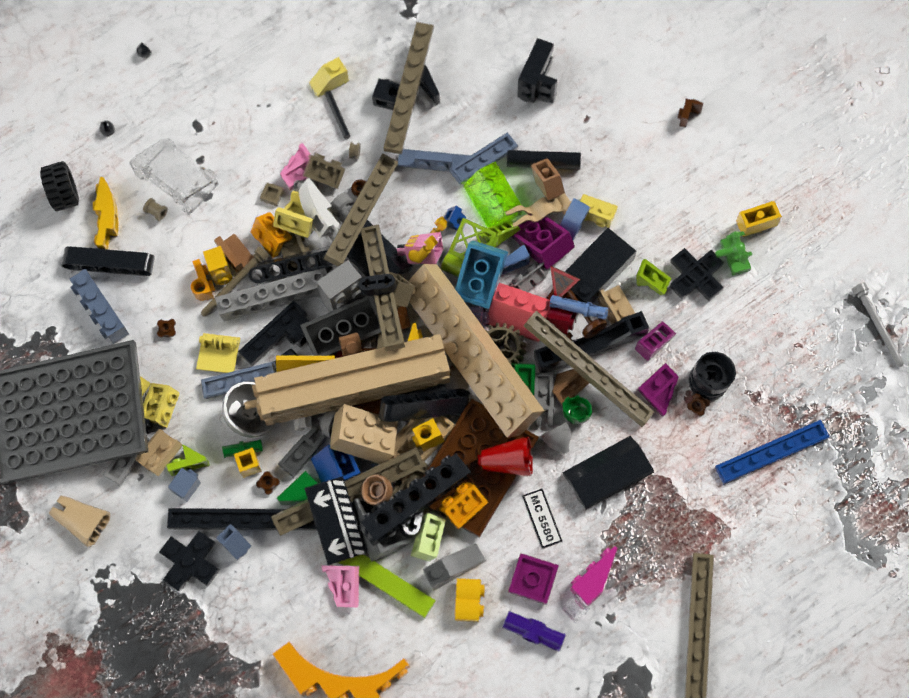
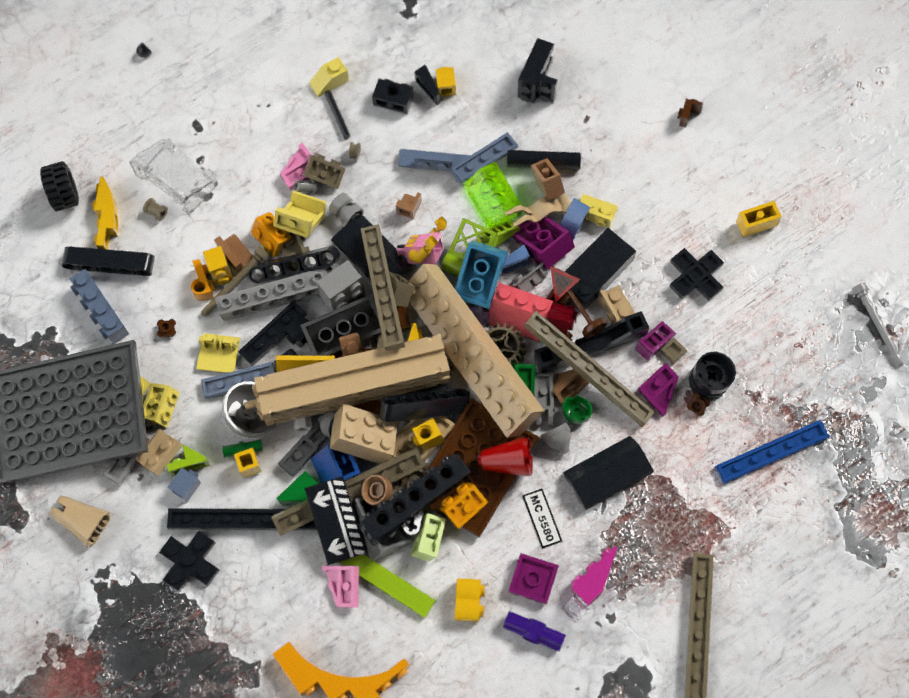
black hinge [99,120,115,136] -> none
sand blue brick [216,524,252,560] -> none
reddish brown plate [256,471,280,495] -> none
dark tan tile [260,182,284,207] -> none
white slope [298,178,341,244] -> none
dark tan plate [324,153,398,266] -> none
reddish brown plate [351,179,366,197] -> none
black beam [359,274,397,296] -> none
dark tan plate [383,22,434,155] -> none
slope [423,543,486,590] -> none
blue tile [444,206,466,230] -> none
medium blue pin [550,295,608,320] -> none
lime slope [636,259,671,295] -> none
bright green piece [715,231,753,276] -> none
none -> medium nougat panel [395,192,422,219]
none -> yellow brick [436,66,456,96]
none -> dark tan tile [660,337,687,365]

